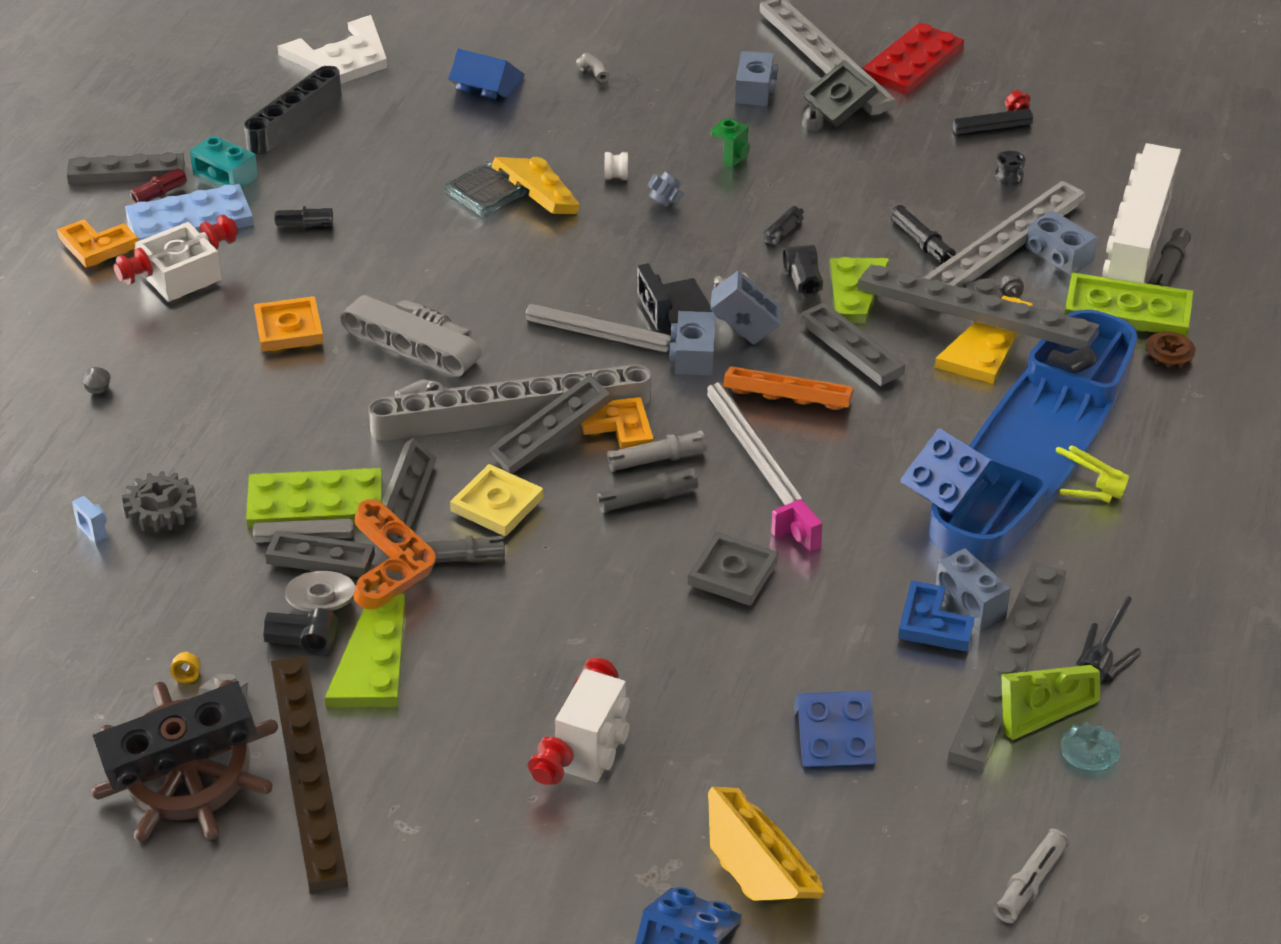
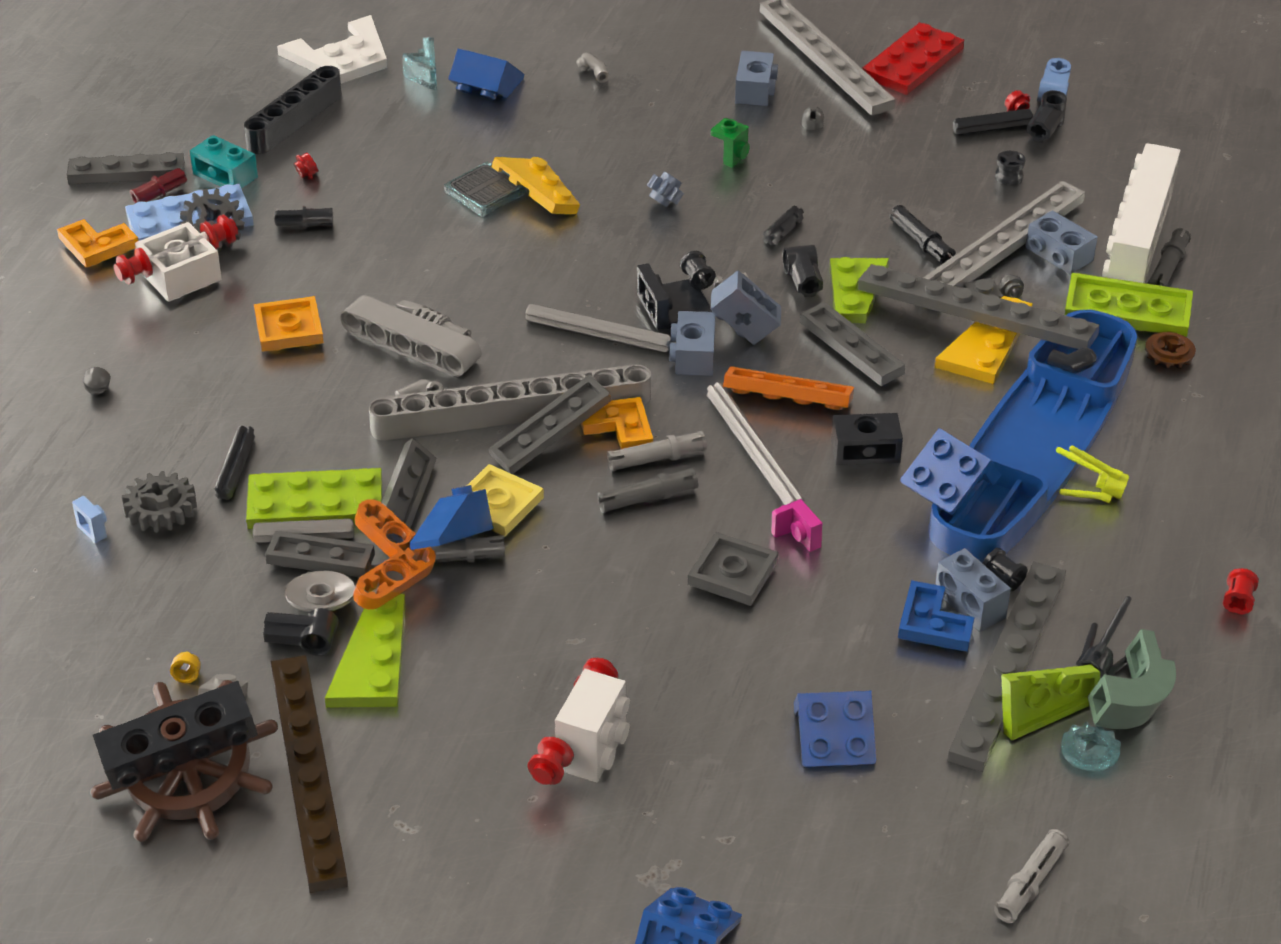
white wheel [605,152,628,181] -> none
yellow wedge [708,787,825,901] -> none
pearl dark grey plate [802,60,878,127] -> none
none -> dark grey gear [180,188,245,253]
none -> black axle [214,425,255,500]
none -> red plate [294,152,319,179]
none -> clear light blue slope [402,37,437,90]
none -> blue slope [410,485,493,550]
none -> black bush [680,250,716,290]
none -> black brick [831,413,903,465]
none -> black bush [982,548,1028,592]
none -> black piece [1027,90,1067,142]
none -> medium blue piece [1037,58,1071,102]
none -> sand green arch [1088,629,1176,729]
none -> red bush [1223,568,1259,615]

